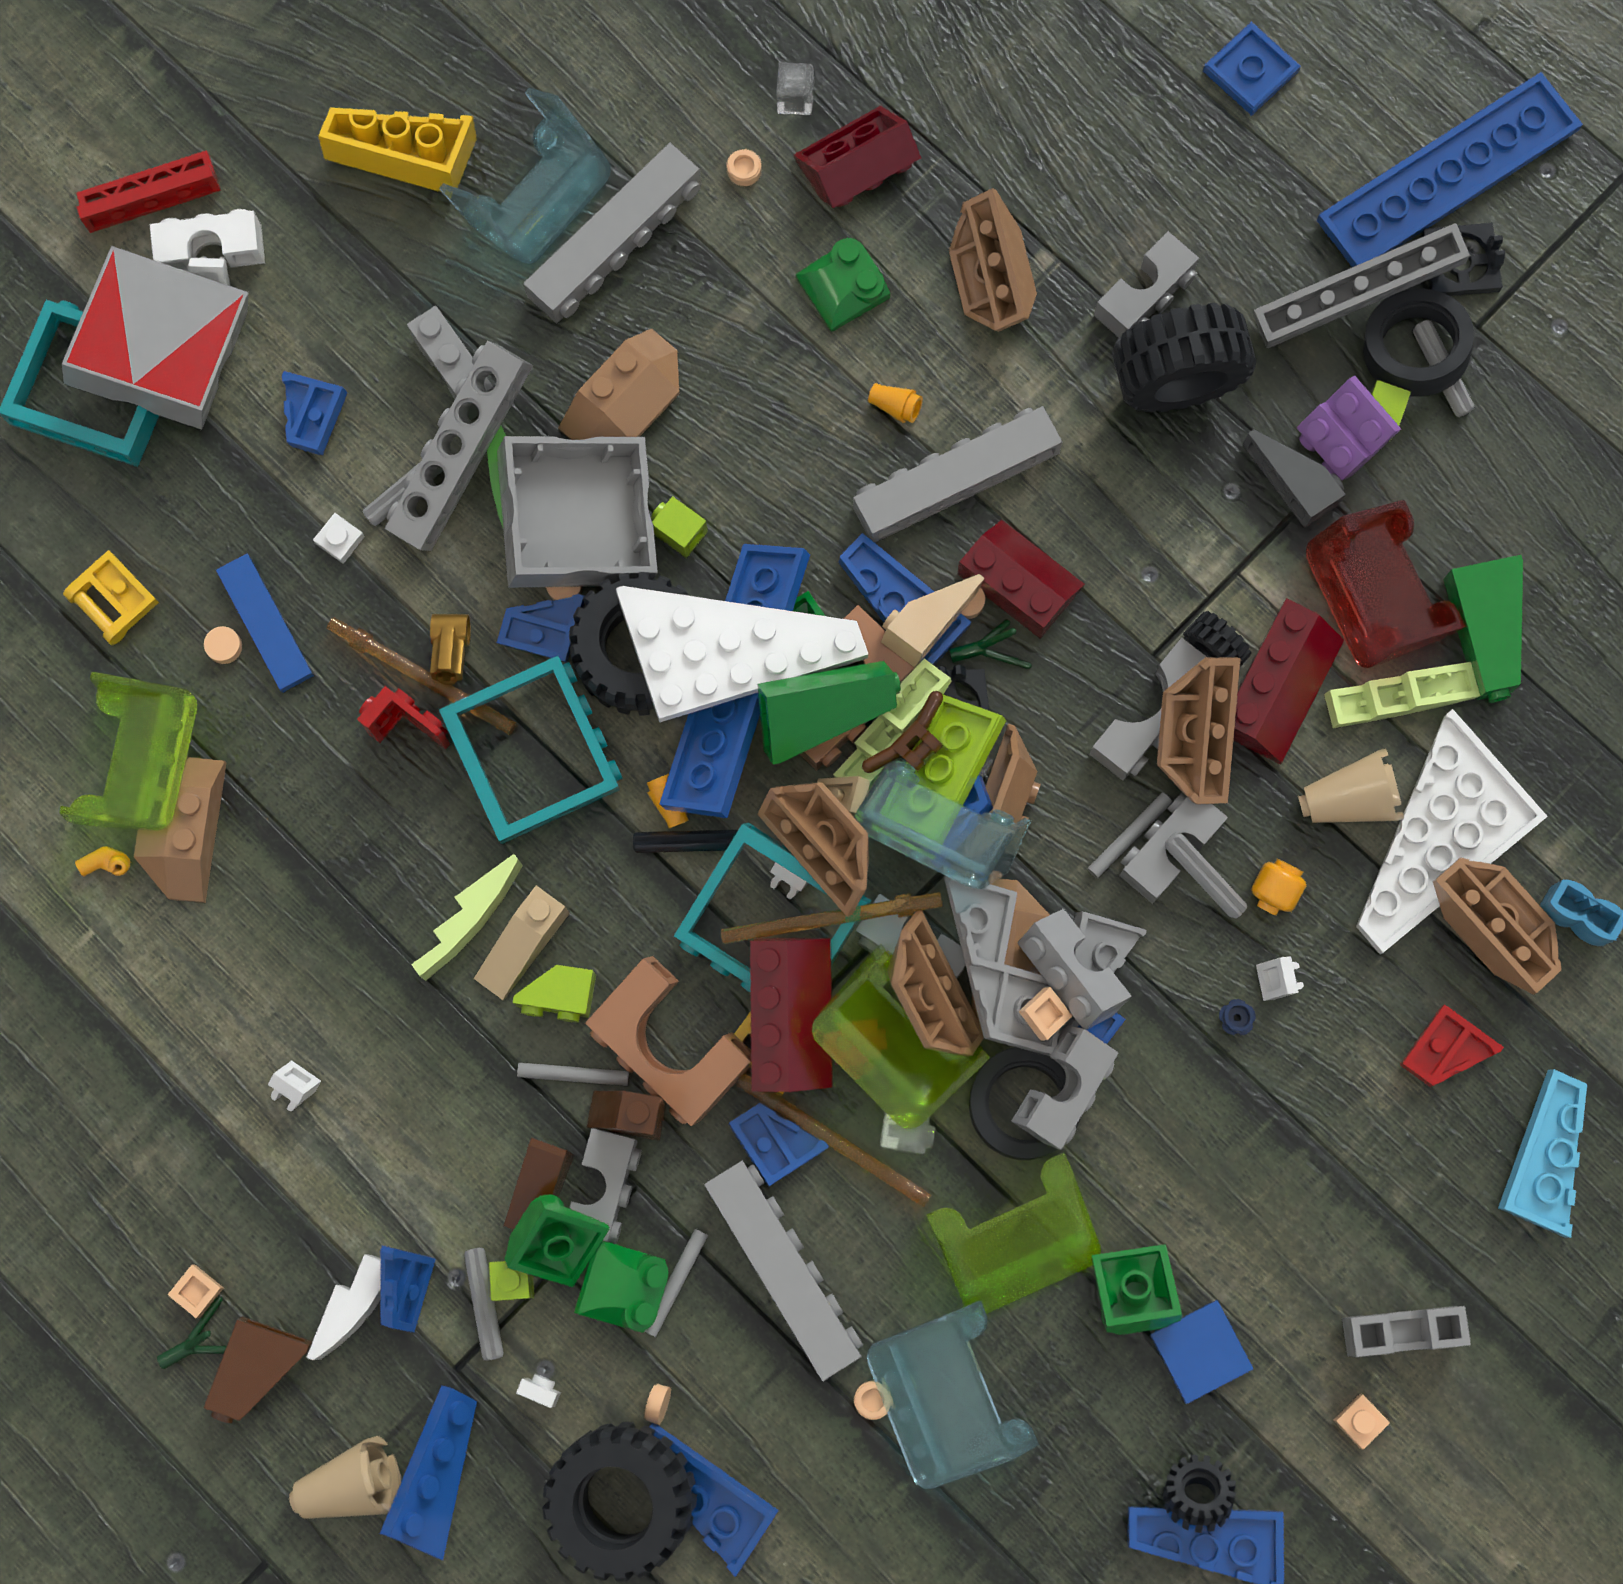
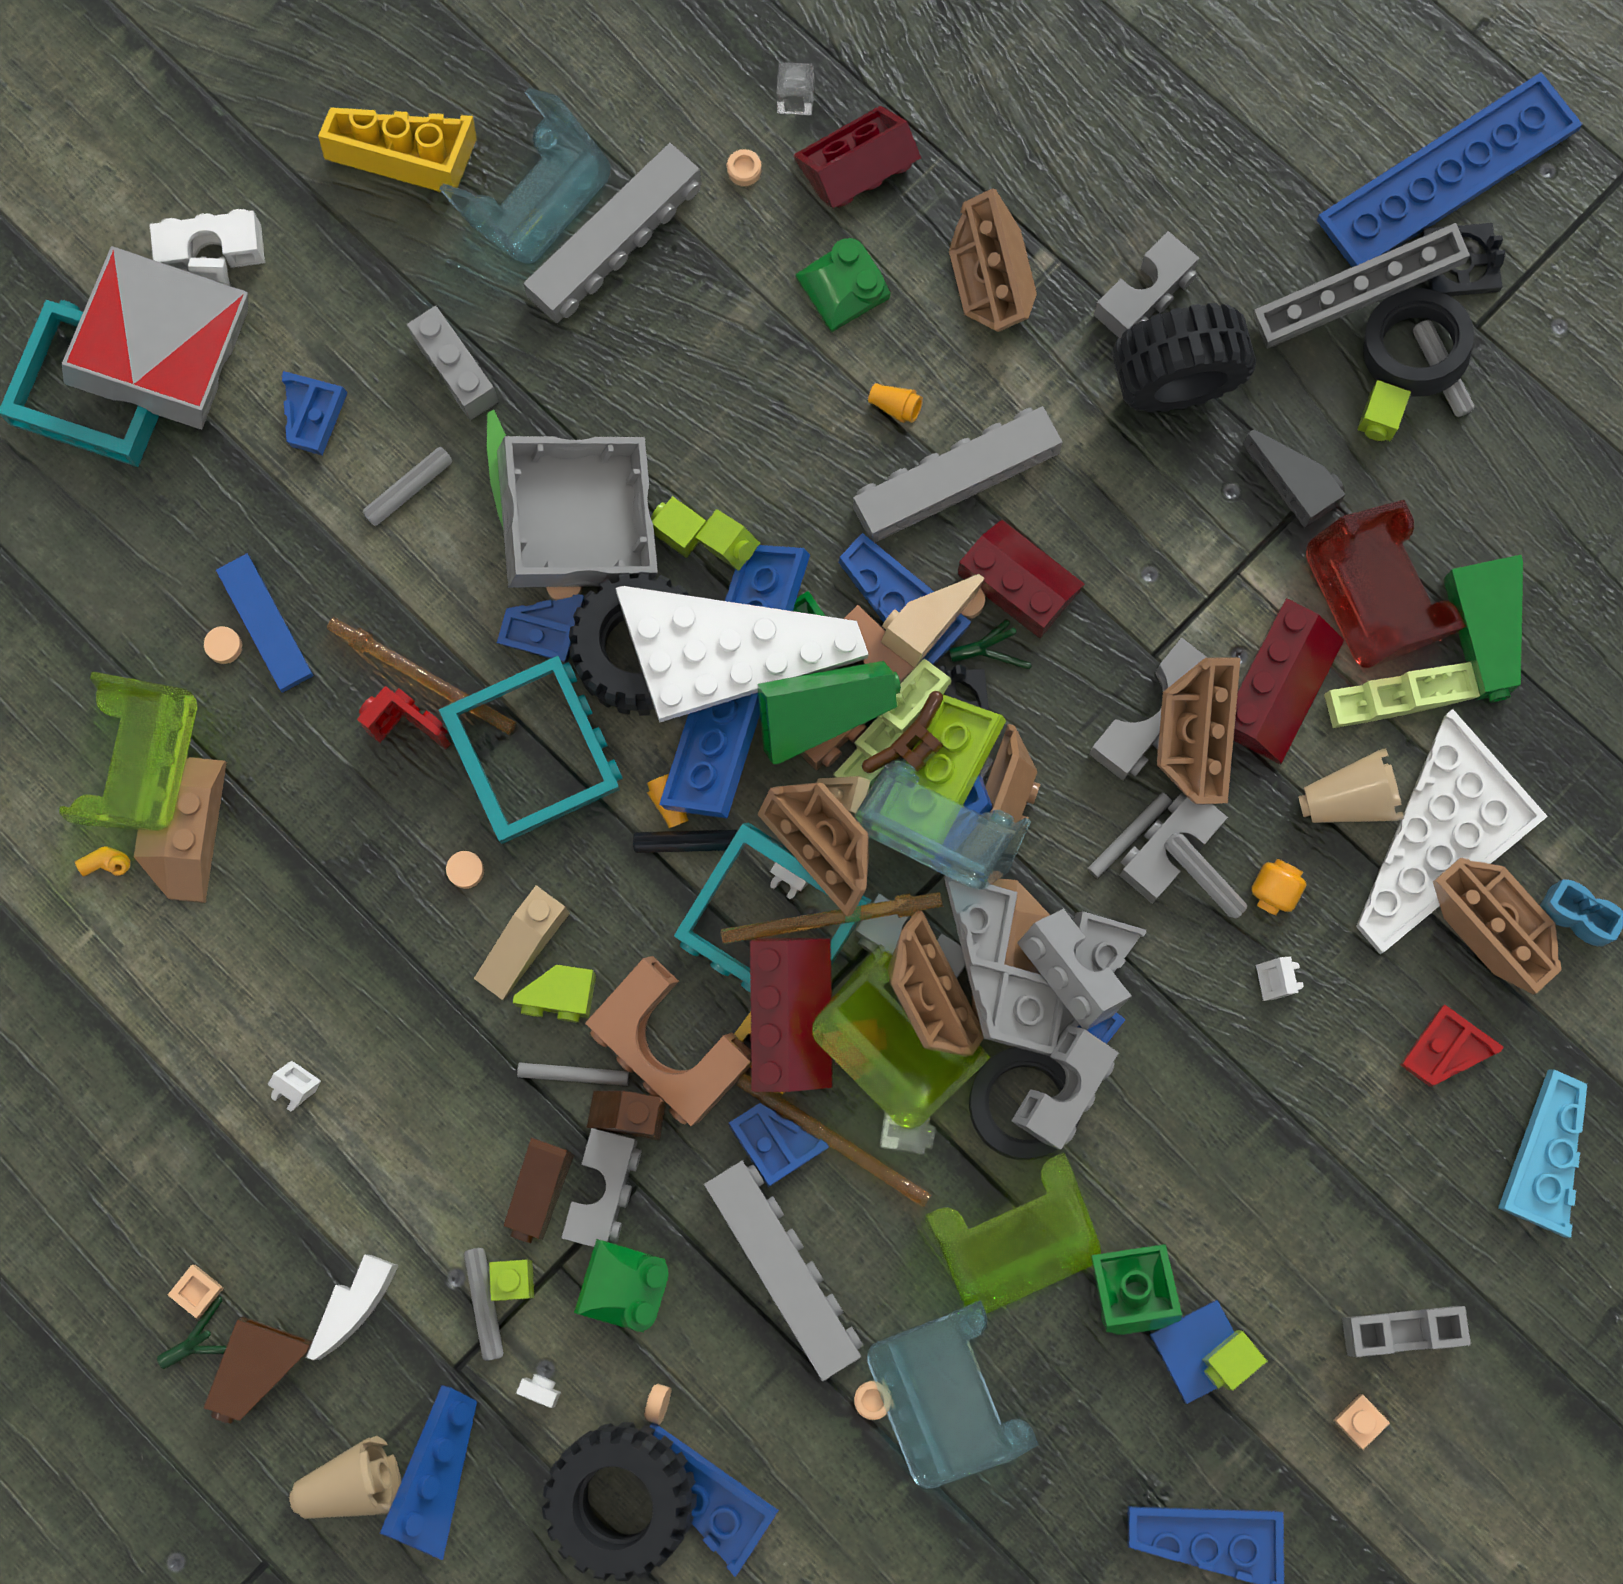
yellow plate [63,550,159,645] -> none
red fence [76,150,221,233] -> none
white plate [313,513,365,564] -> none
blue wing [380,1245,436,1332] -> none
light grey brick [385,341,533,551] -> none
yellowish green slope [411,854,523,981] -> none
pearl gold piece [430,614,471,684] -> none
green slope [505,1195,610,1287] -> none
medium nougat wedge [558,329,680,440] -> none
light grey bar [644,1229,708,1337] -> none
light nougat plate [1018,987,1072,1041] -> none
black tyre [1163,1455,1236,1533] -> none
black tyre [1183,611,1251,667] -> none
blue tile [1203,22,1301,116] -> none
dark blue plate [1219,999,1256,1035] -> none
medium lavender plate [1296,376,1401,480] -> none
none -> light nougat tile [446,851,484,889]
none -> lime brick [695,509,760,571]
none -> lime brick [1202,1330,1267,1391]

